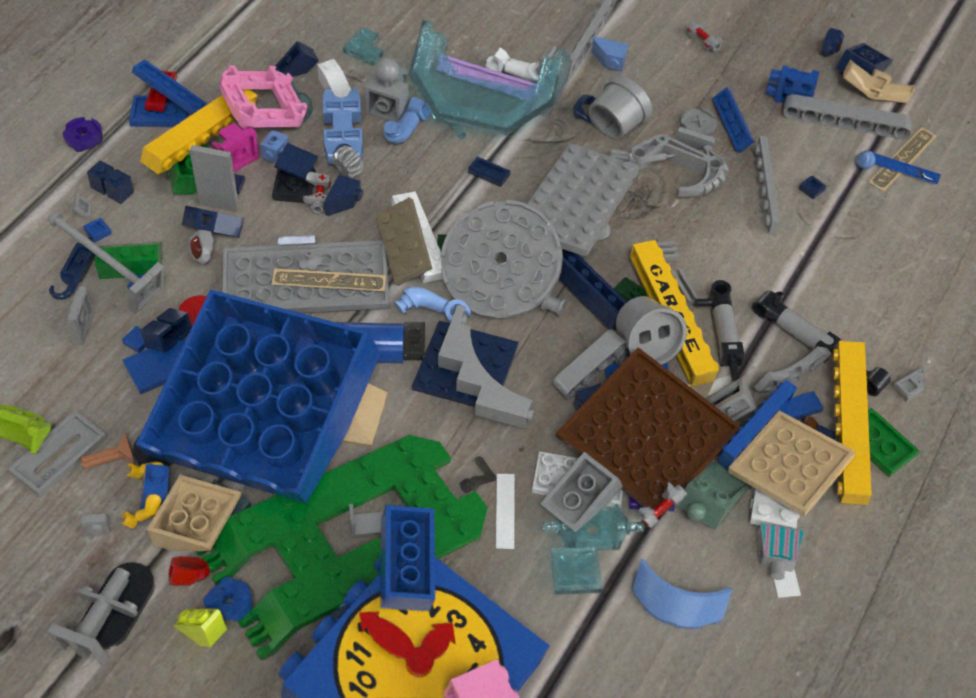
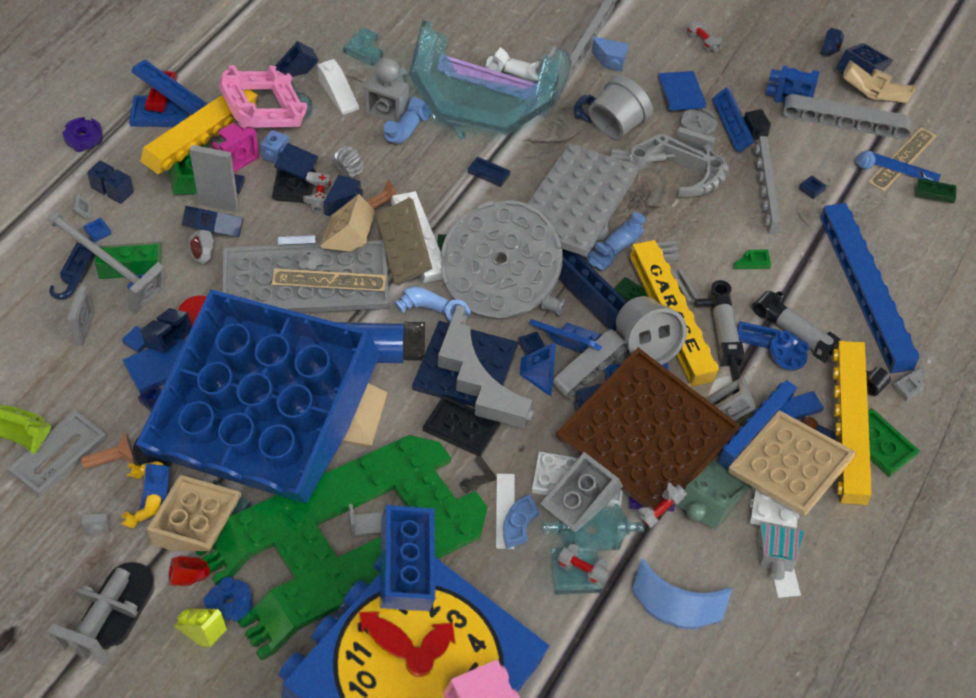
medium blue piece [323,88,363,165] -> none
light grey tile [754,346,832,392] -> none
none -> clear blue plate [138,384,162,412]
none -> tan slope [320,194,375,252]
none -> nougat piece [366,179,397,209]
none -> black tile [423,395,501,458]
none -> medium blue tile [503,494,539,549]
none -> dark blue tile [518,332,545,356]
none -> blue slope [520,343,556,396]
none -> blue plate [529,319,602,353]
none -> light grey piece [558,544,610,586]
none -> medium blue piece [586,212,646,271]
none -> blue tile [658,71,706,110]
none -> green tile [733,249,771,270]
none -> blue tile [737,321,780,349]
none -> black brick [744,109,771,140]
none -> blue dish [770,331,809,371]
none -> blue brick [820,203,919,374]
none -> dark green plate [916,178,957,204]

